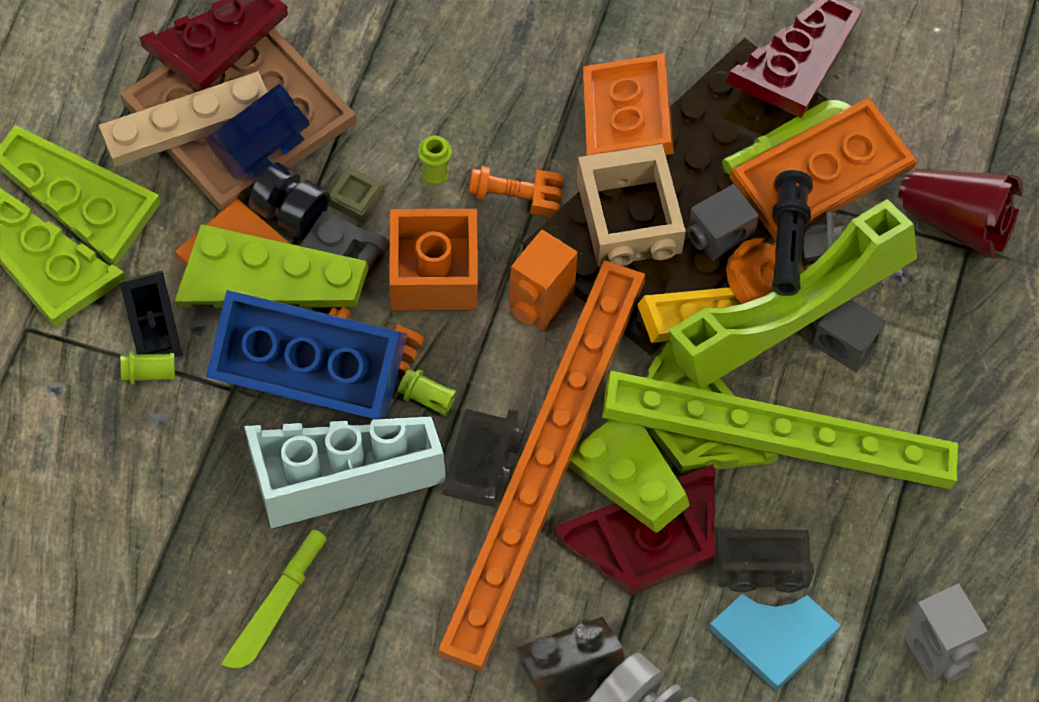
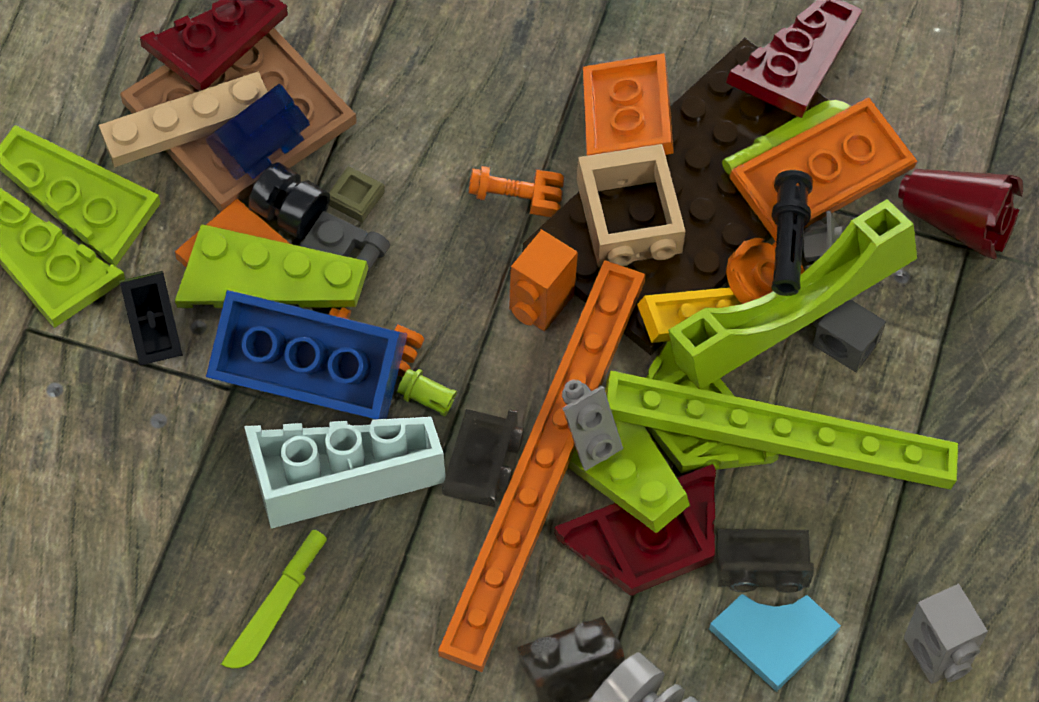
lime pin [120,350,175,385] -> none
orange brick [390,209,478,311] -> none
lime pin [418,135,452,185] -> none
dark grey brick [687,184,759,261] -> none
none -> light grey hinge [562,380,623,471]

